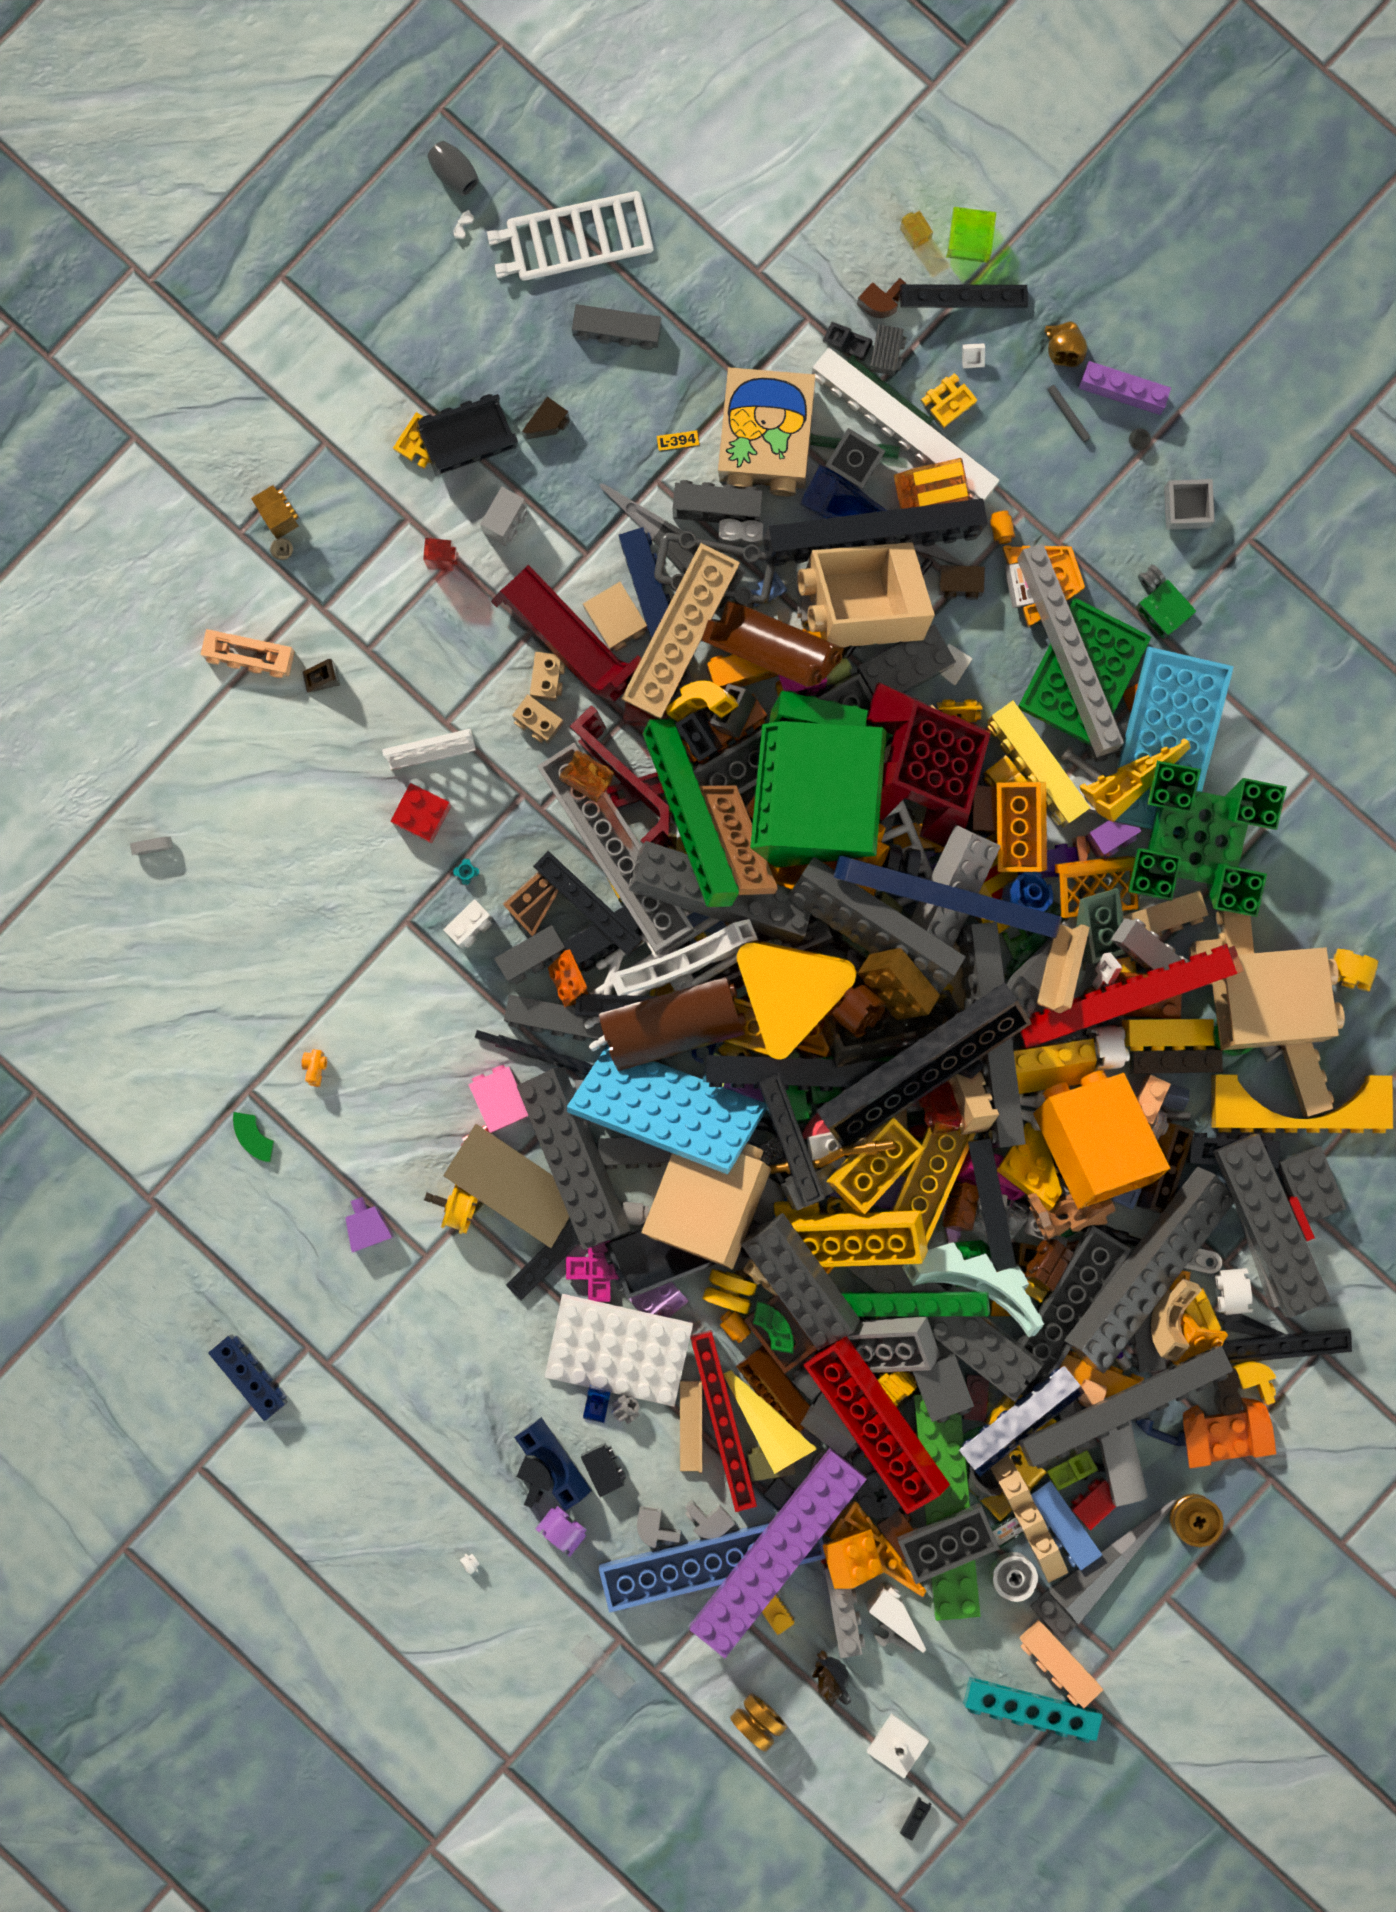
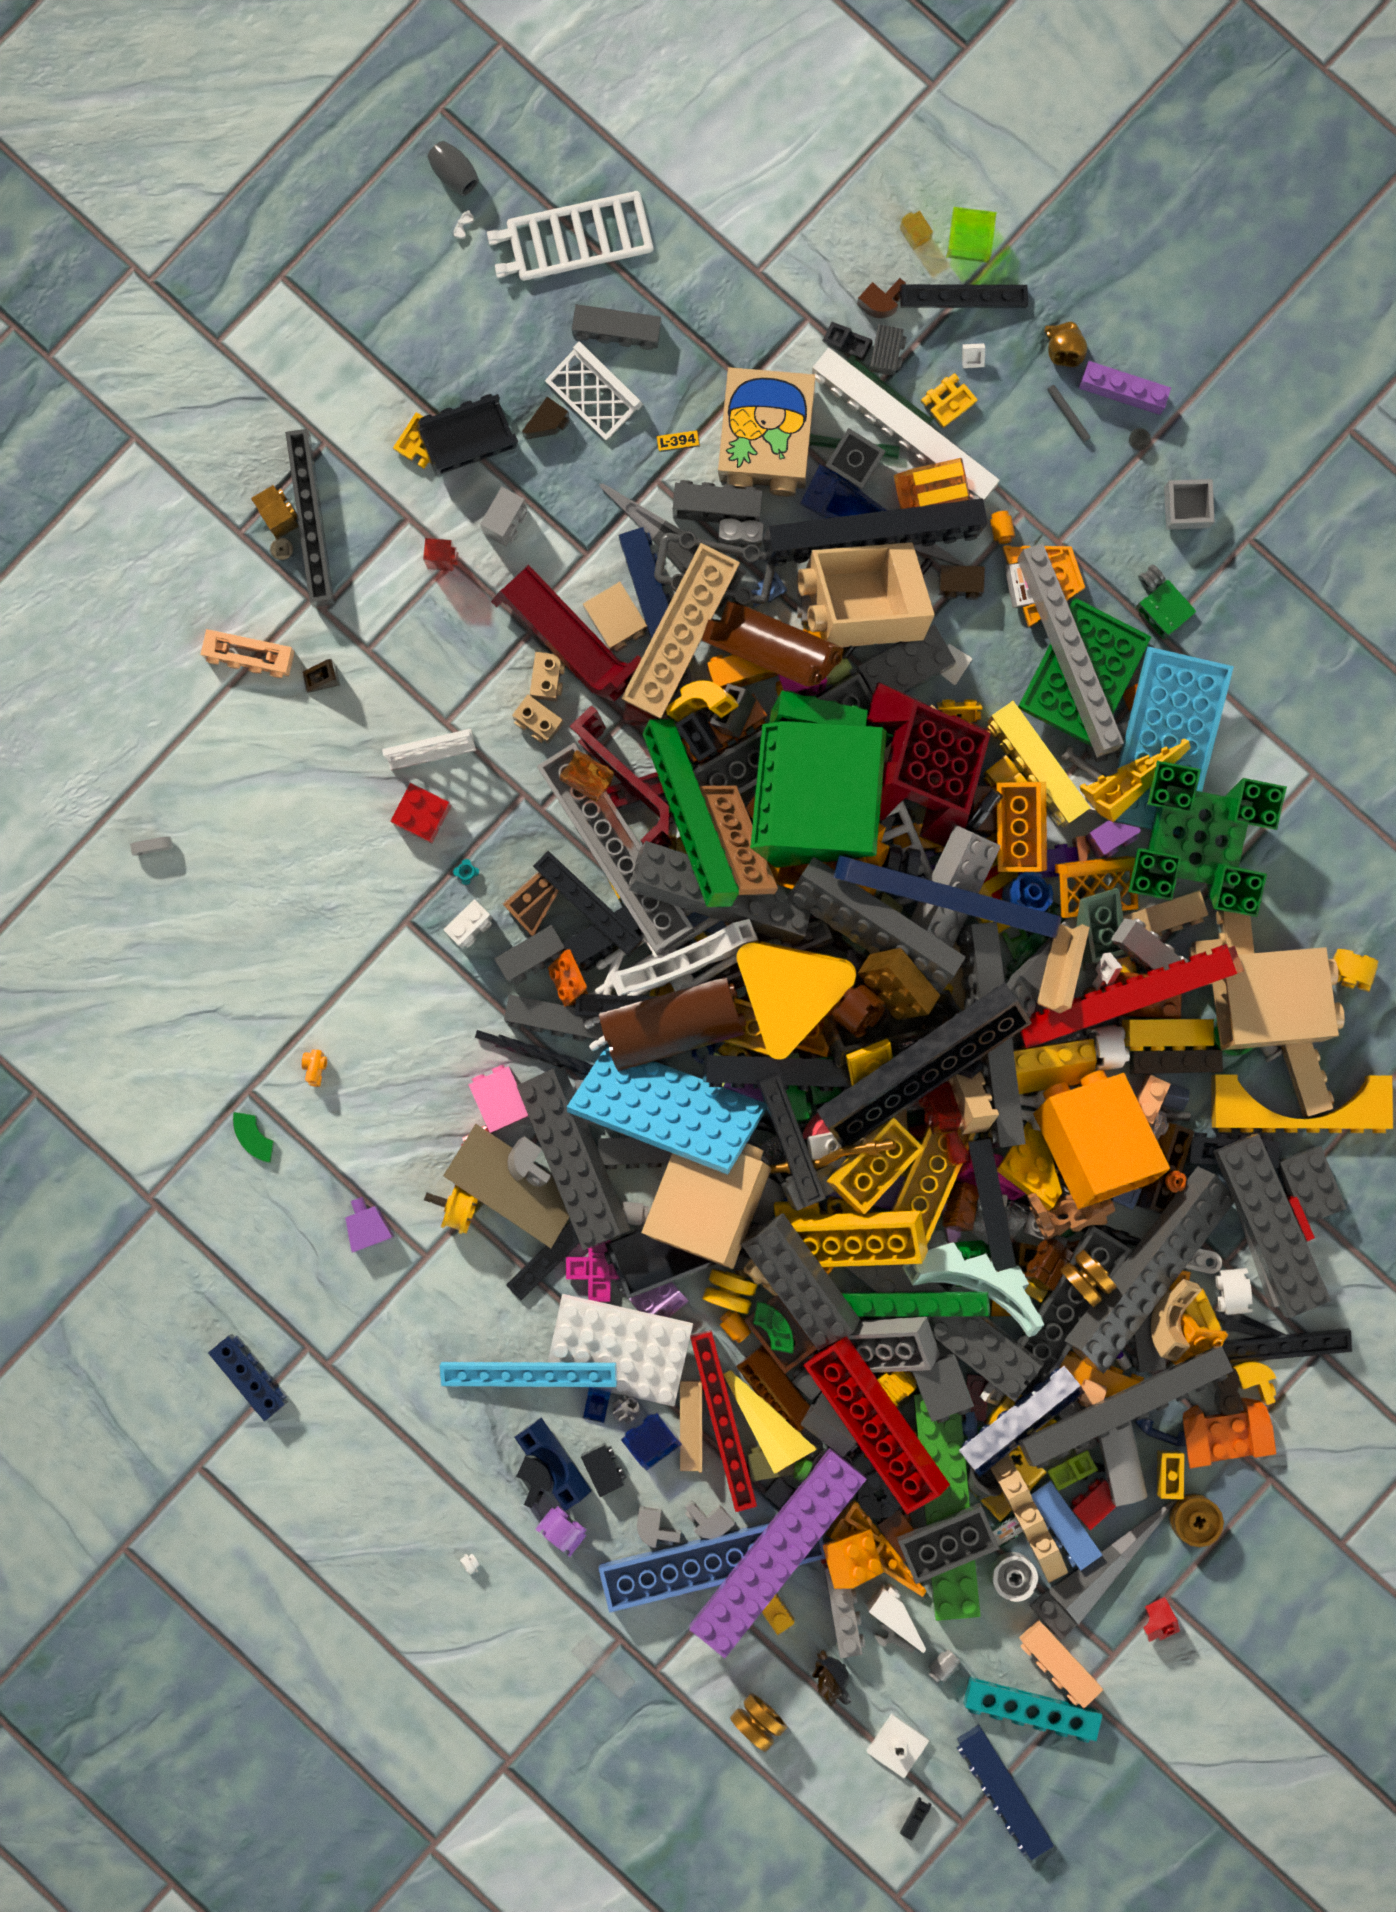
none -> dark grey brick [285,429,335,607]
none -> medium azure plate [439,1362,617,1387]
none -> light grey brick [508,1136,551,1187]
none -> white fence [545,341,644,441]
none -> clear blue slope [621,1413,682,1471]
none -> bright green tile [793,1458,812,1481]
none -> yellow tile [846,1039,893,1086]
none -> light grey brick [928,1649,961,1683]
none -> clear red cone [944,1131,970,1166]
none -> dark blue brick [956,1725,1054,1861]
none -> medium blue plate [962,1412,978,1439]
none -> black axle [967,788,1003,830]
none -> white plate [980,1382,1005,1406]
none -> pearl gold wheel [1060,1249,1117,1308]
none -> red brick [1143,1597,1180,1642]
none -> yellow brick [1156,1450,1184,1499]
none -> orange plate [1165,1171,1187,1193]

